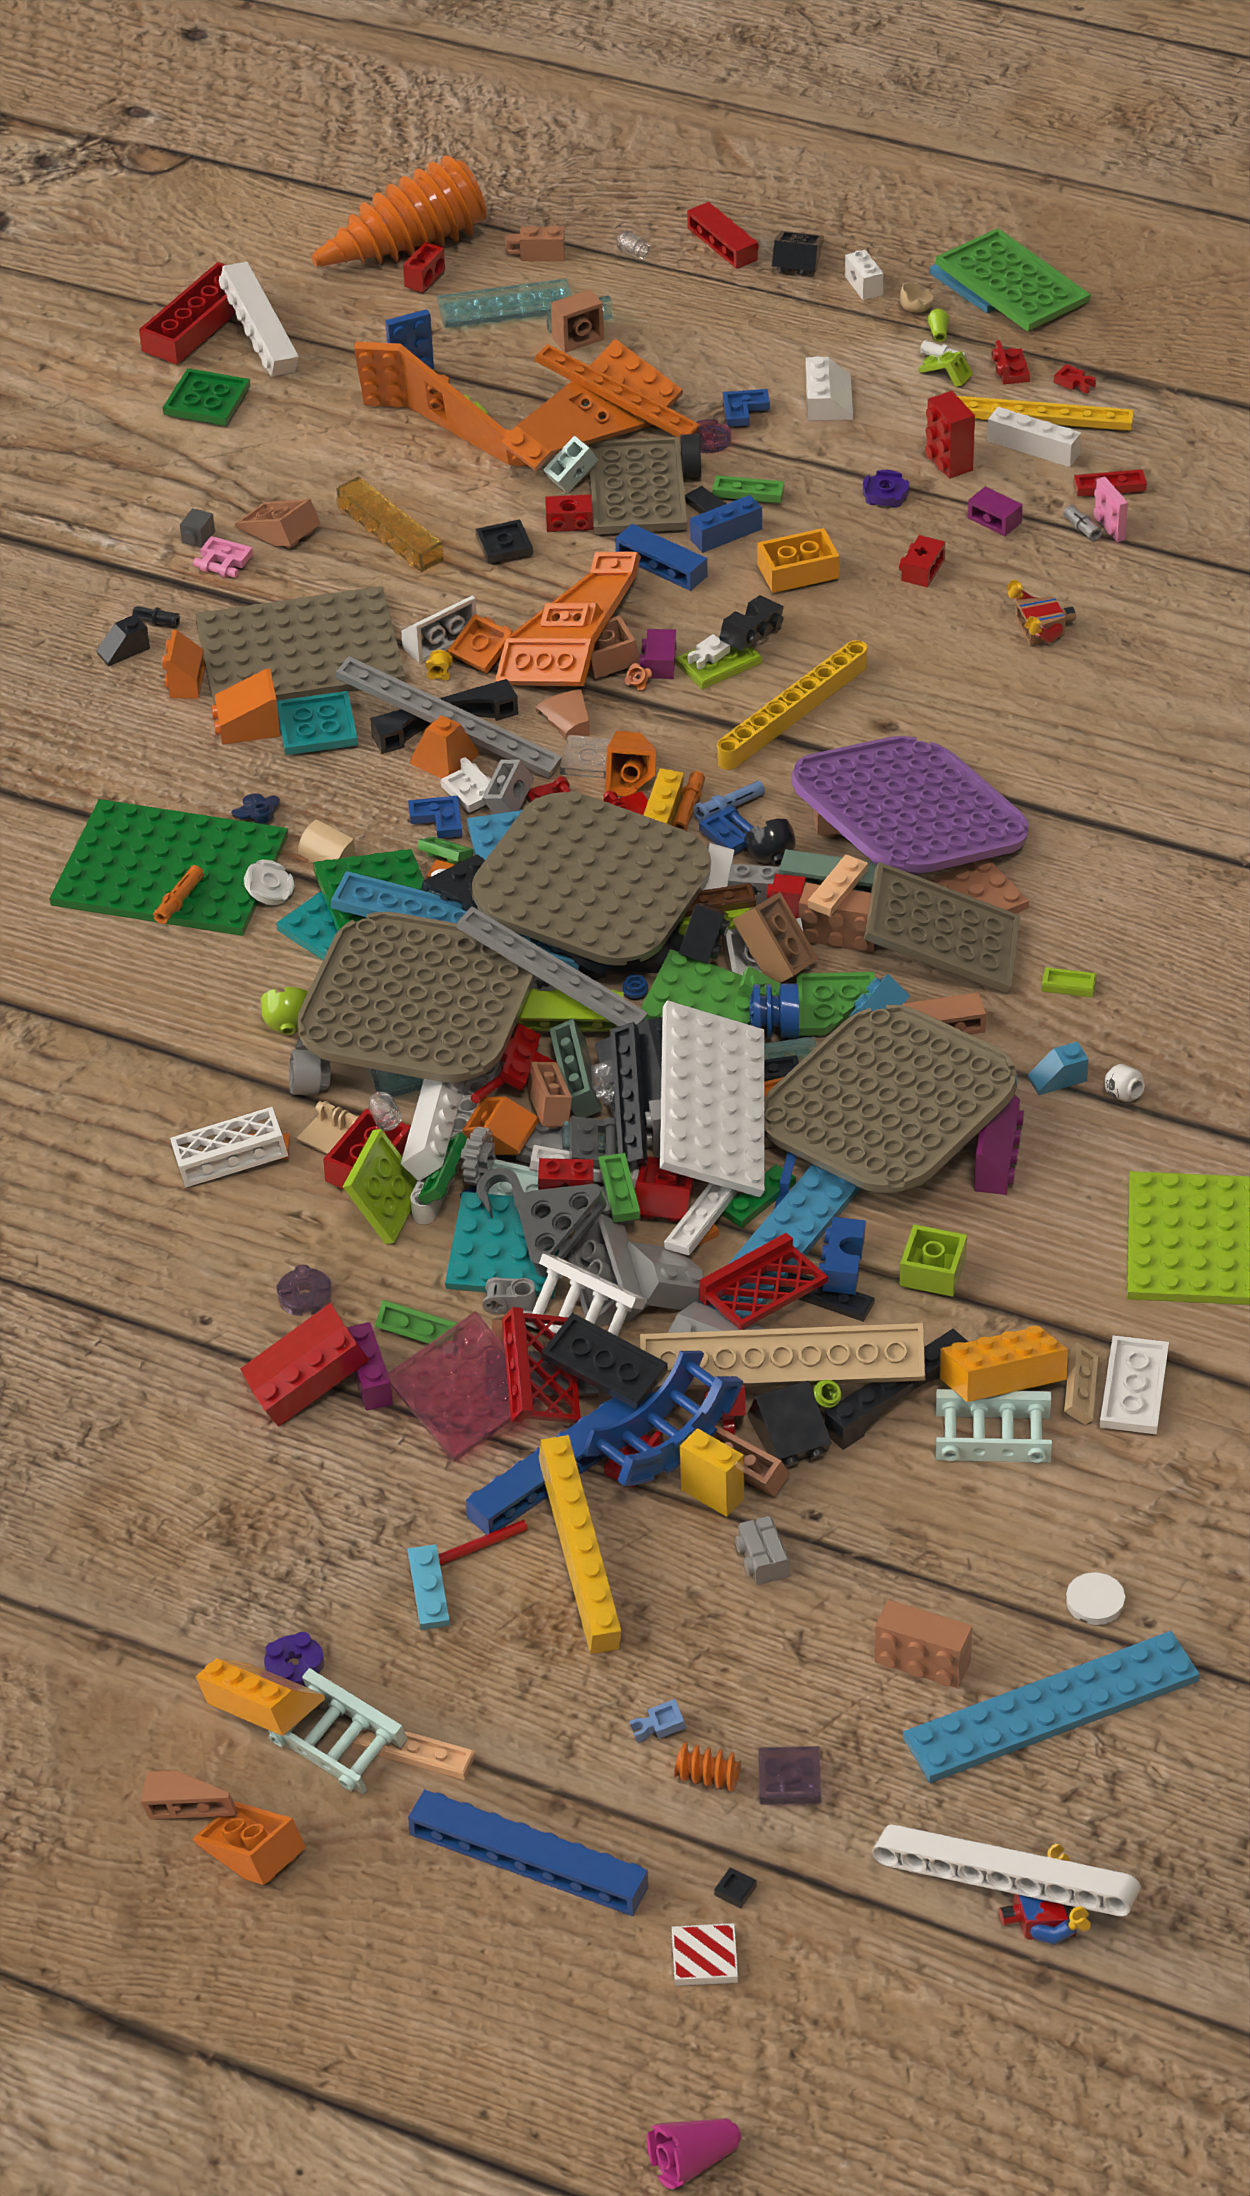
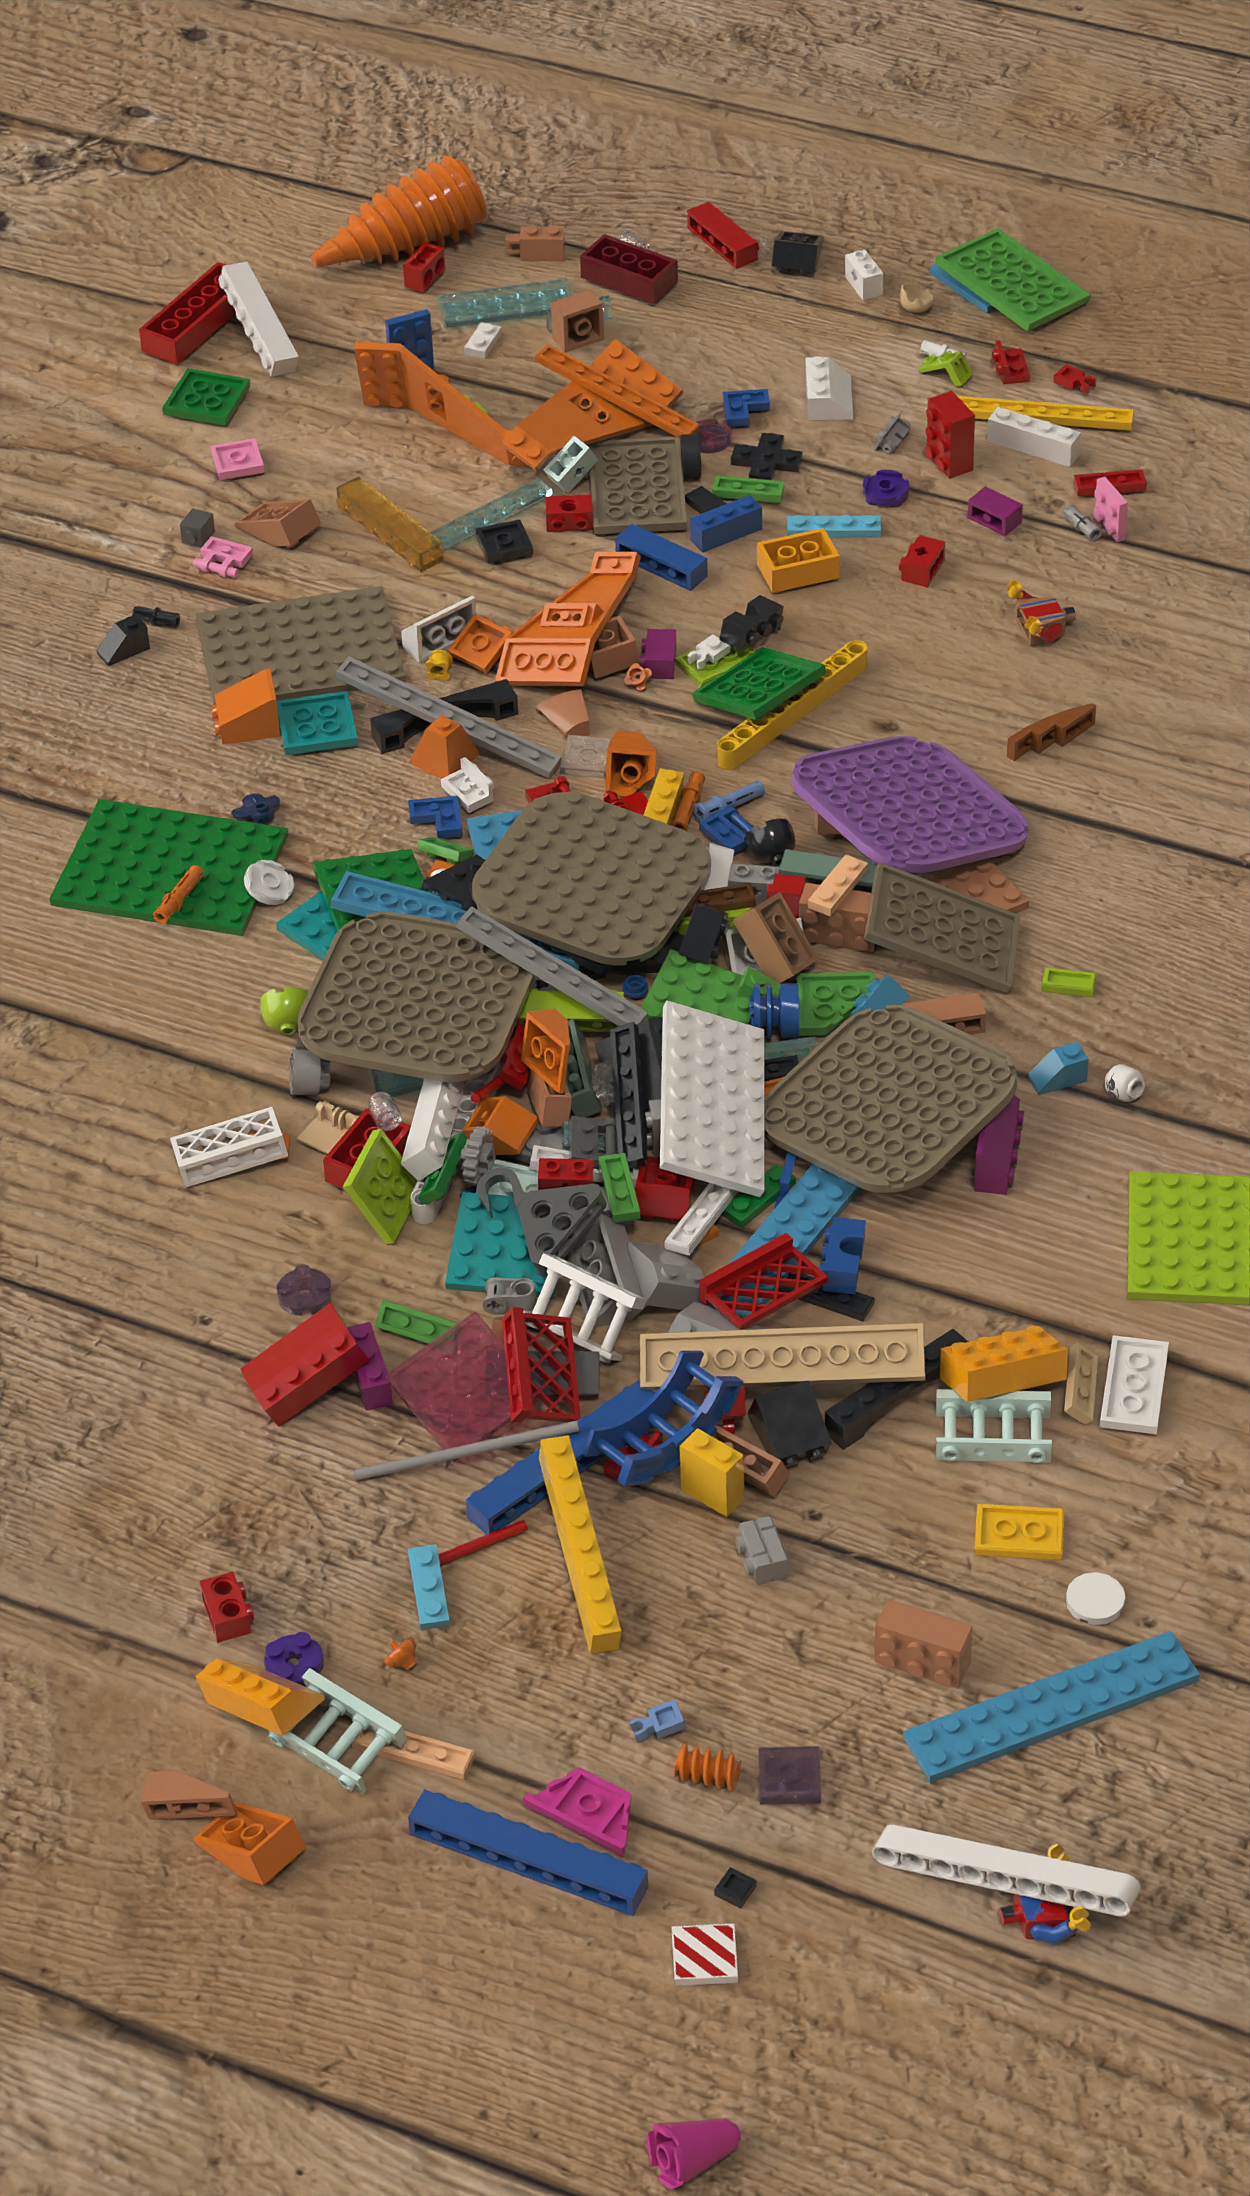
orange slope [162,630,205,699] -> none
tan brick [298,819,356,862] -> none
light grey brick [482,759,535,814] -> none
black plate [541,1313,668,1409] -> none
lime cone [813,1380,841,1409] -> none
lime brick [900,1224,967,1297] -> none
lime cone [927,309,949,342] -> none
none -> red brick [199,1571,254,1643]
none -> bright pink plate [210,438,264,480]
none -> light grey piece [354,1420,580,1481]
none -> orange piece [384,1637,417,1670]
none -> clear light blue plate [427,478,552,552]
none -> white plate [464,322,502,359]
none -> orange slope [521,1009,570,1094]
none -> dark pink wing [523,1767,631,1856]
none -> dark red brick [580,234,678,304]
none -> green plate [692,647,827,720]
none -> black plate [731,433,803,480]
none -> medium azure plate [787,515,881,538]
none -> light grey hinge [874,411,911,453]
none -> yellow tile [974,1504,1064,1560]
none -> dark orange slope [1007,703,1096,761]

